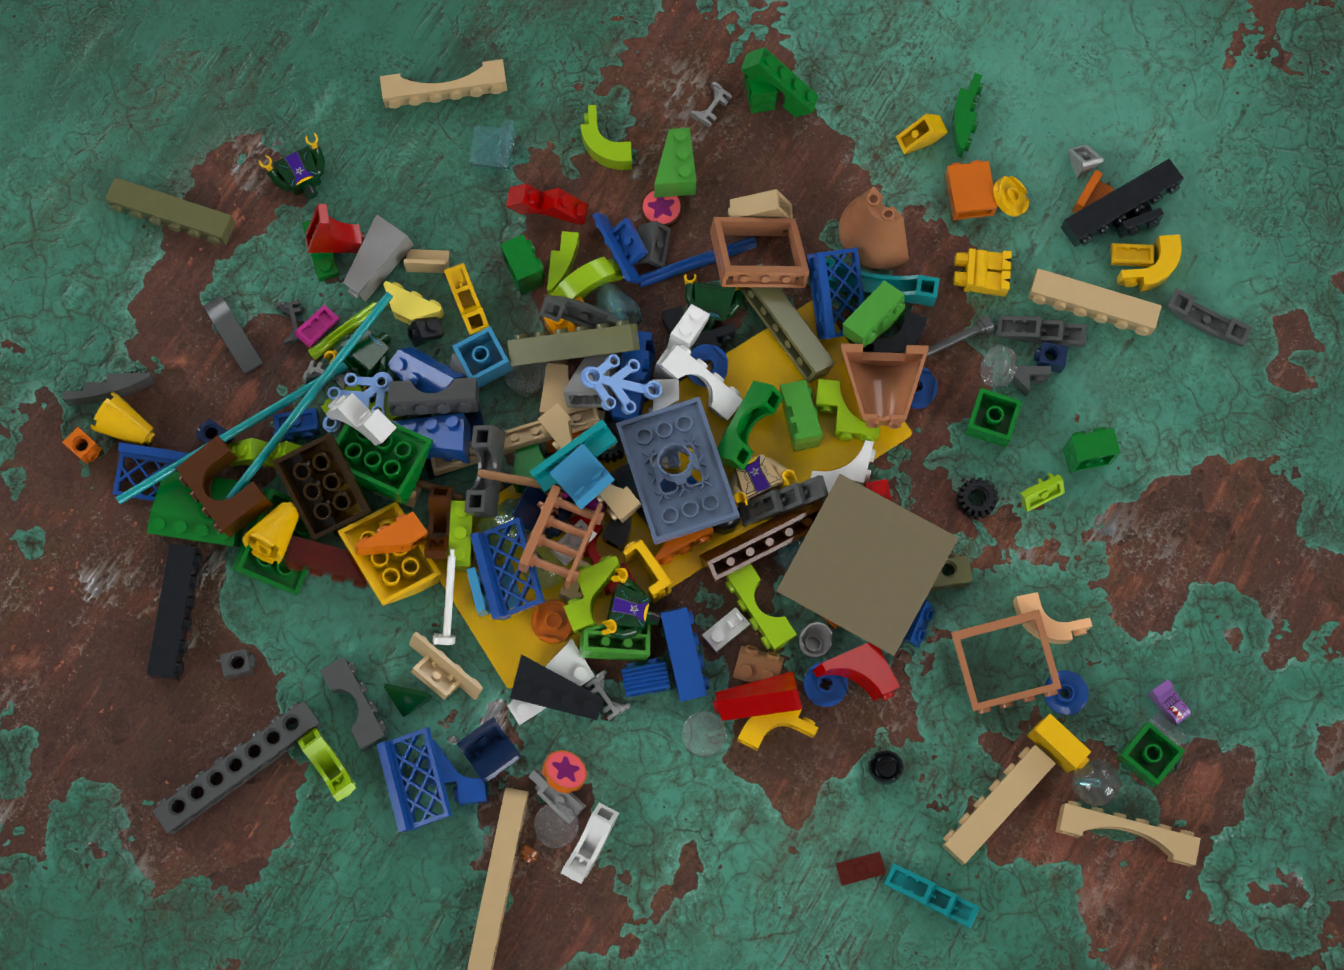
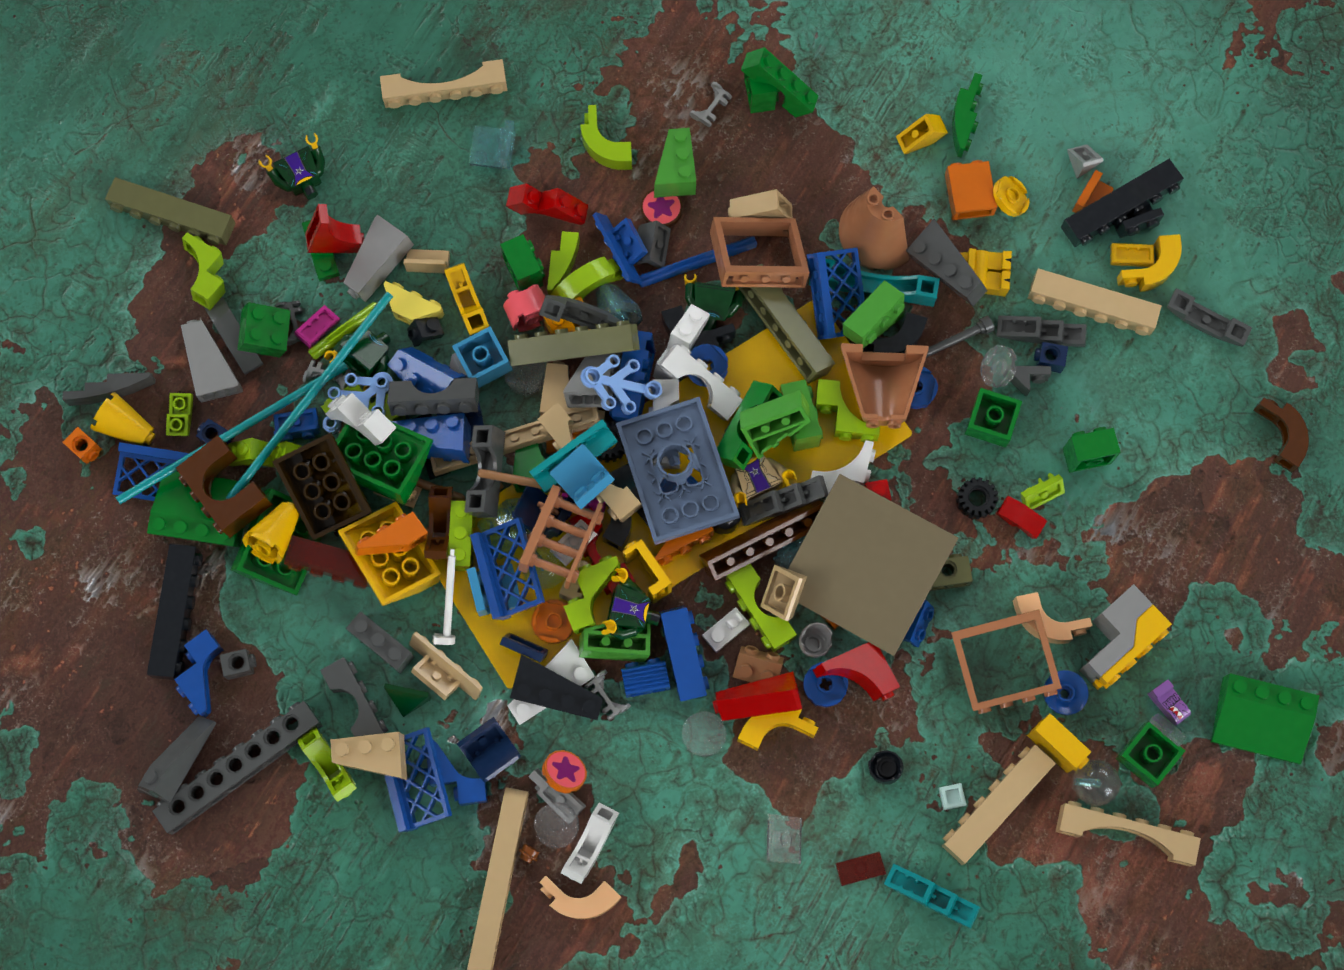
none -> dark grey wedge [137,716,216,803]
none -> lime slope [166,393,193,436]
none -> blue arch [174,629,224,718]
none -> light grey slope [181,320,243,403]
none -> lime arch [182,233,226,310]
none -> green brick [237,302,291,358]
none -> tan wedge [330,732,407,780]
none -> dark grey arch [346,611,414,674]
none -> dark blue tile [500,632,548,662]
none -> coral brick [503,284,545,332]
none -> light nougat arch [540,876,622,919]
none -> bright green wedge [740,389,811,460]
none -> tan slope [760,565,807,621]
none -> clear slope [765,814,802,864]
none -> dark grey wedge [906,219,988,307]
none -> light aqua tile [938,783,966,811]
none -> red slope [996,496,1047,539]
none -> light grey piece [1079,584,1172,690]
none -> green slope [1211,673,1320,765]
none -> reddish brown arch [1253,398,1309,473]

